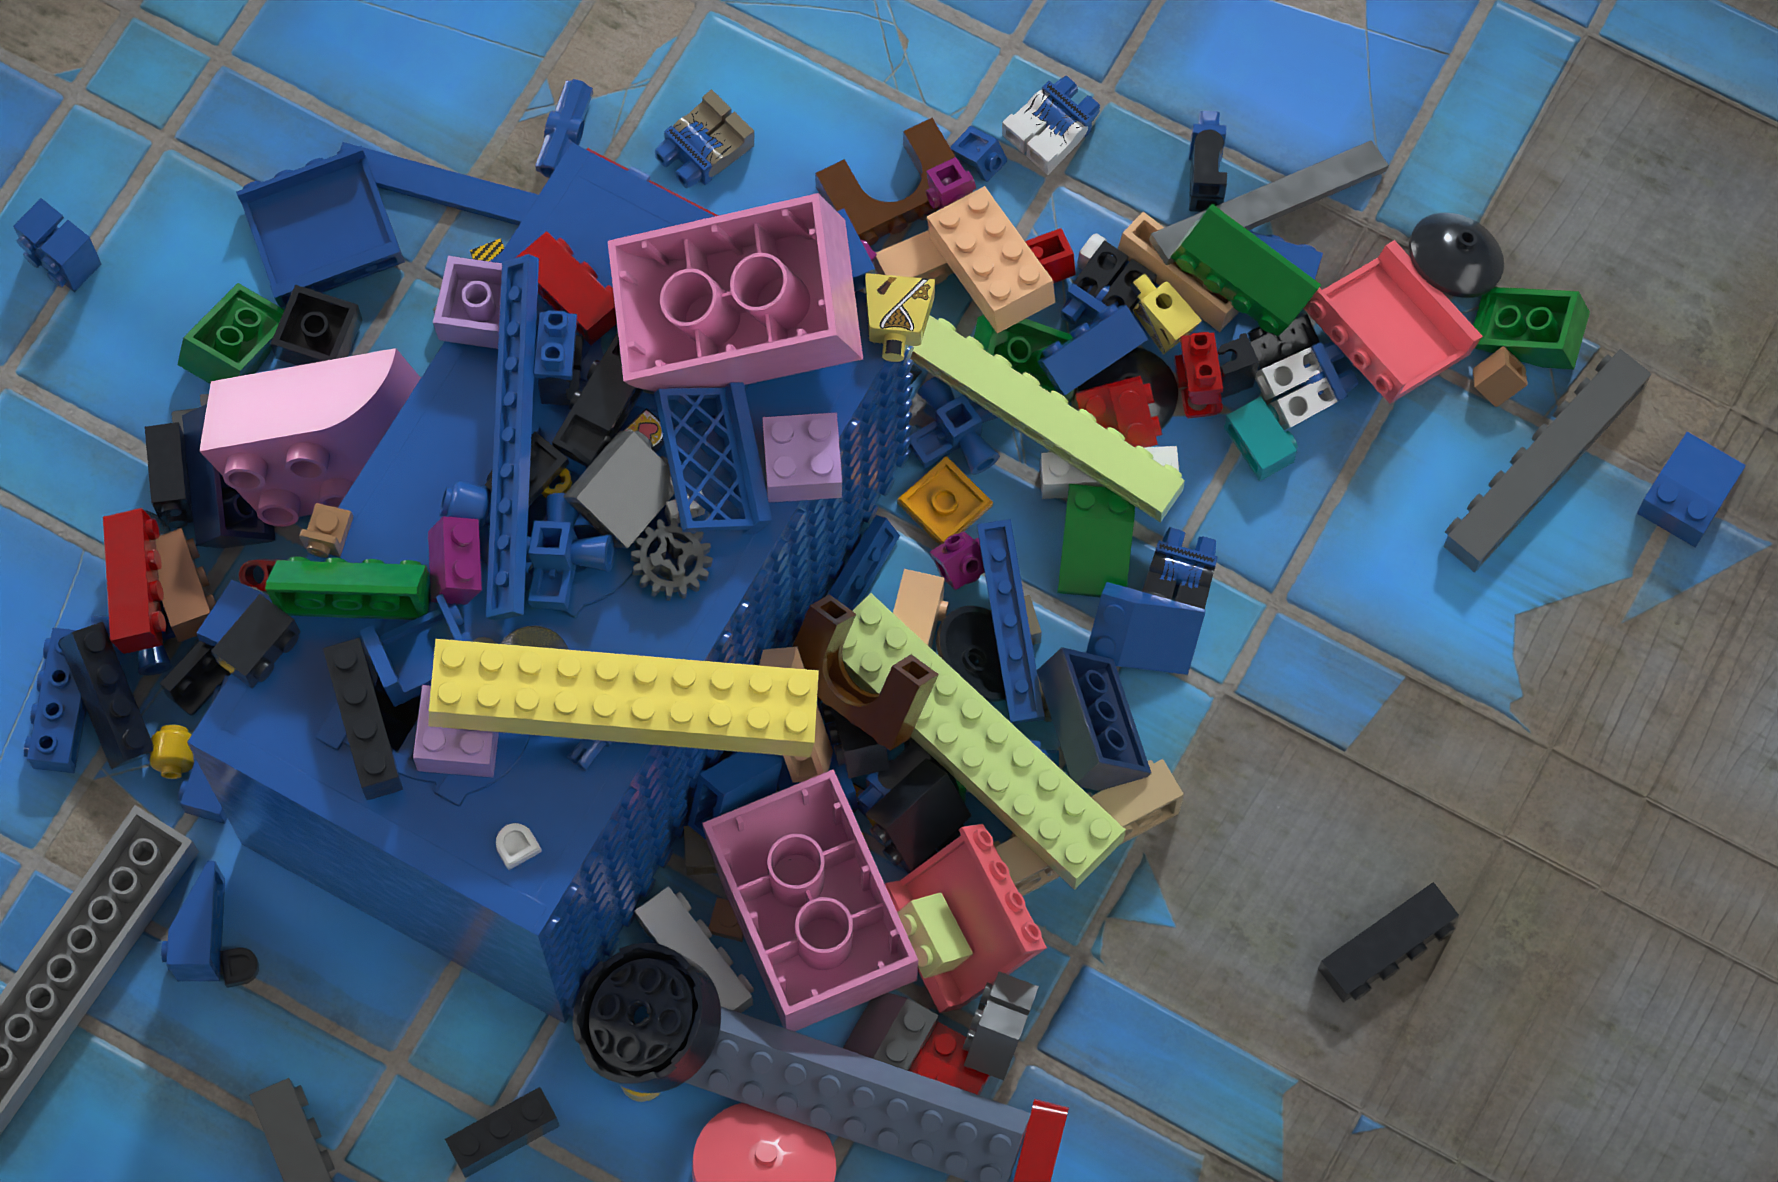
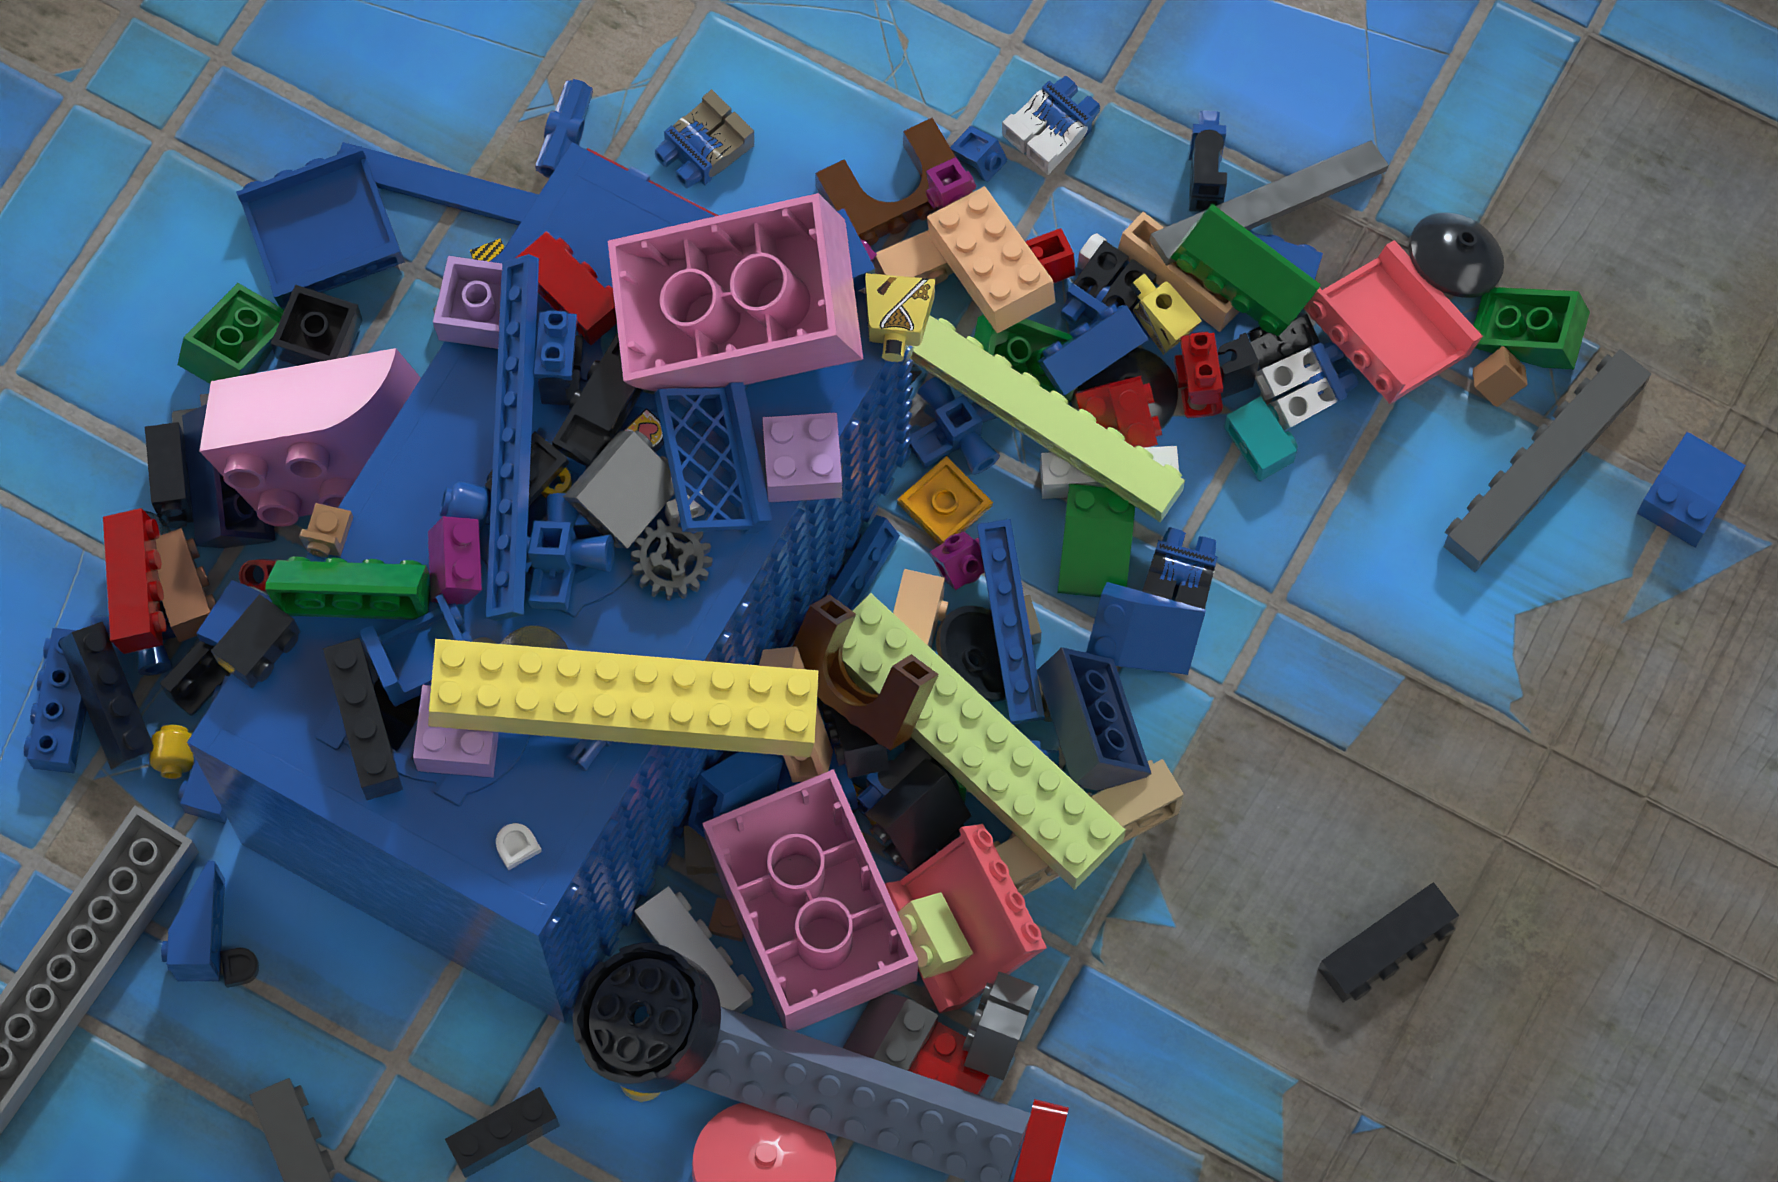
blue piece [13,198,101,292] -> none

